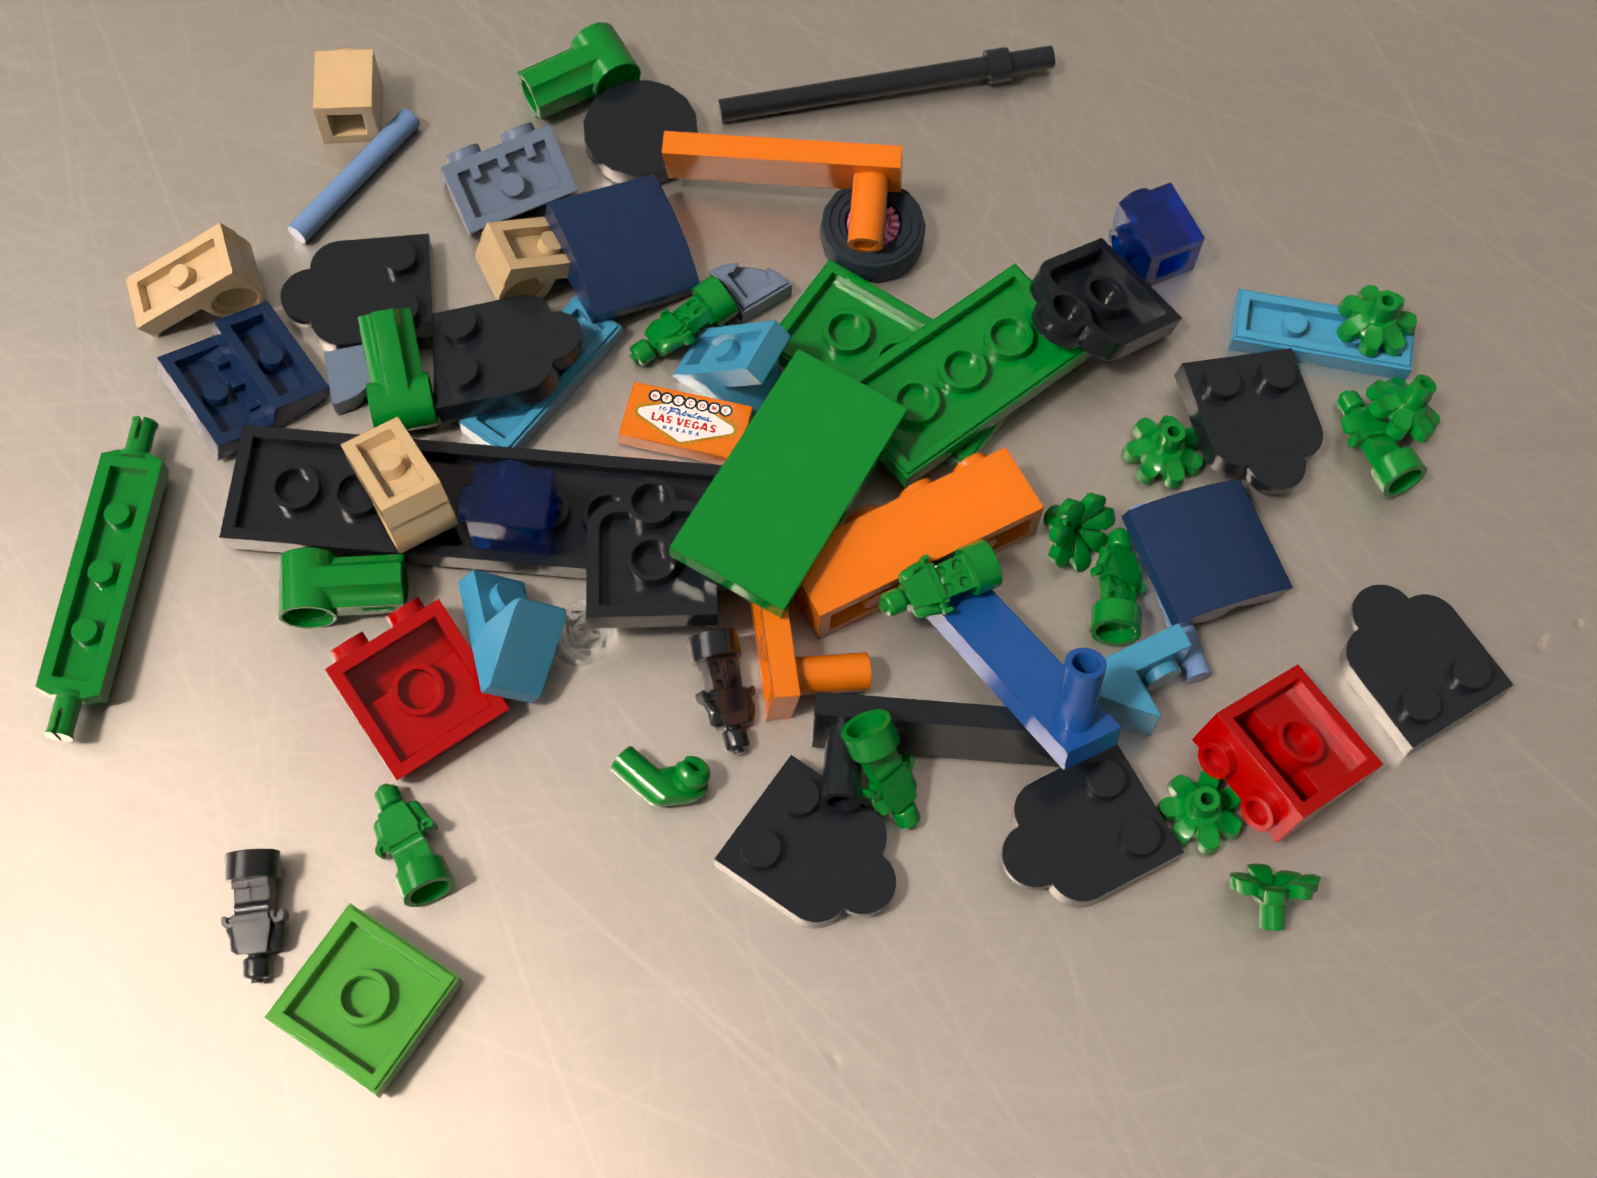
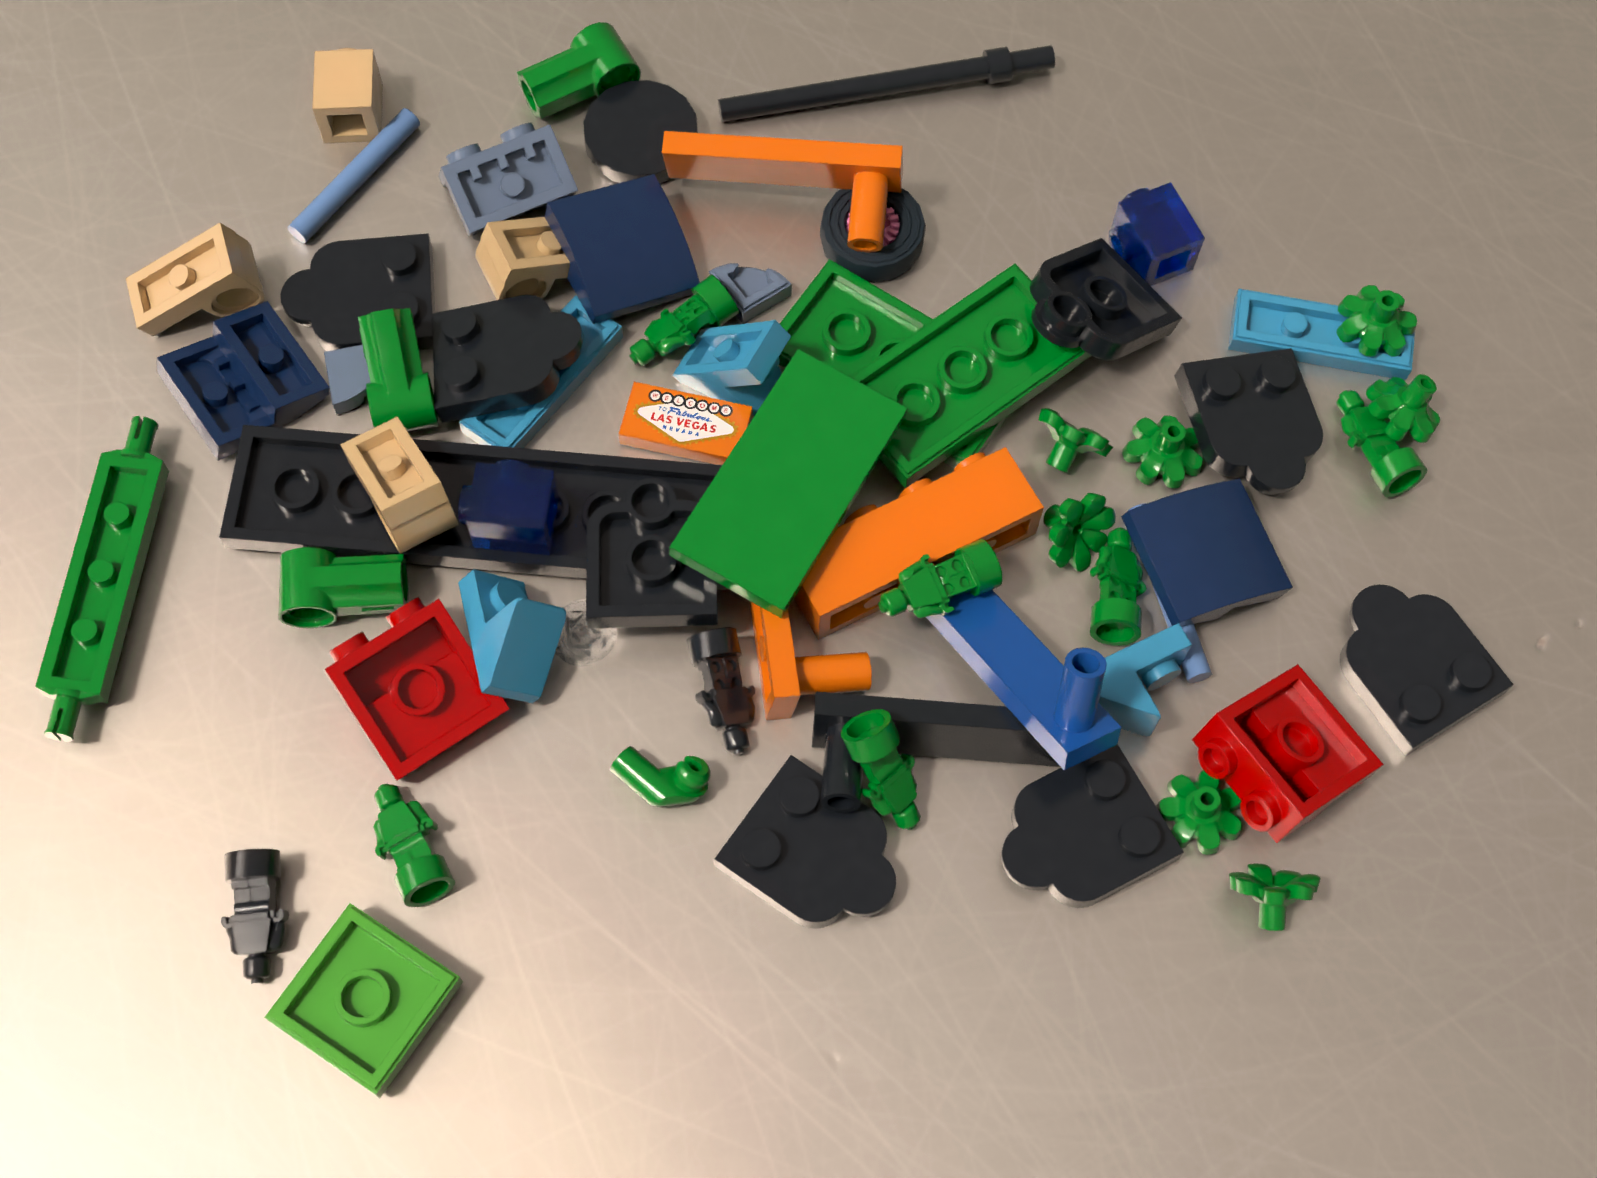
none -> green plant [1038,408,1113,473]

